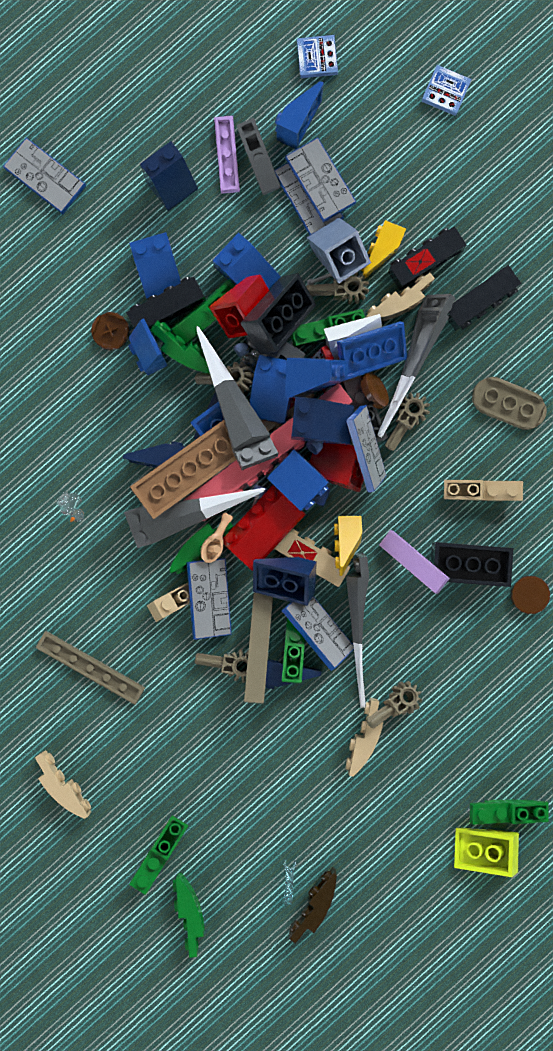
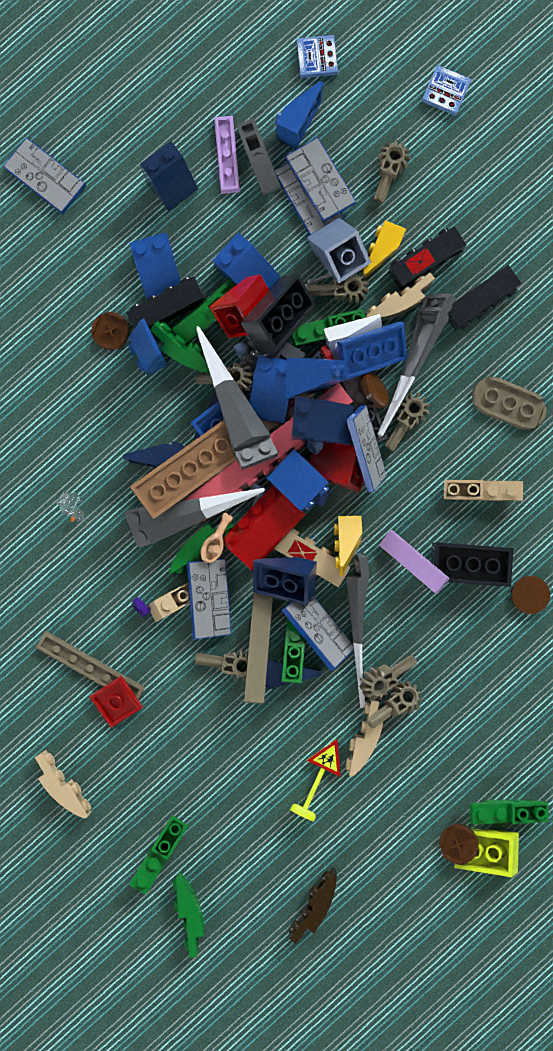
clear light blue arm [284,859,296,905] -> none
none -> red tile [89,676,143,728]
none -> dark purple tile [131,596,151,618]
none -> neon yellow piece [290,739,341,822]
none -> dark tan gear [359,655,417,701]
none -> dark tan gear [374,140,411,203]
none -> reddish brown tile [439,824,479,865]

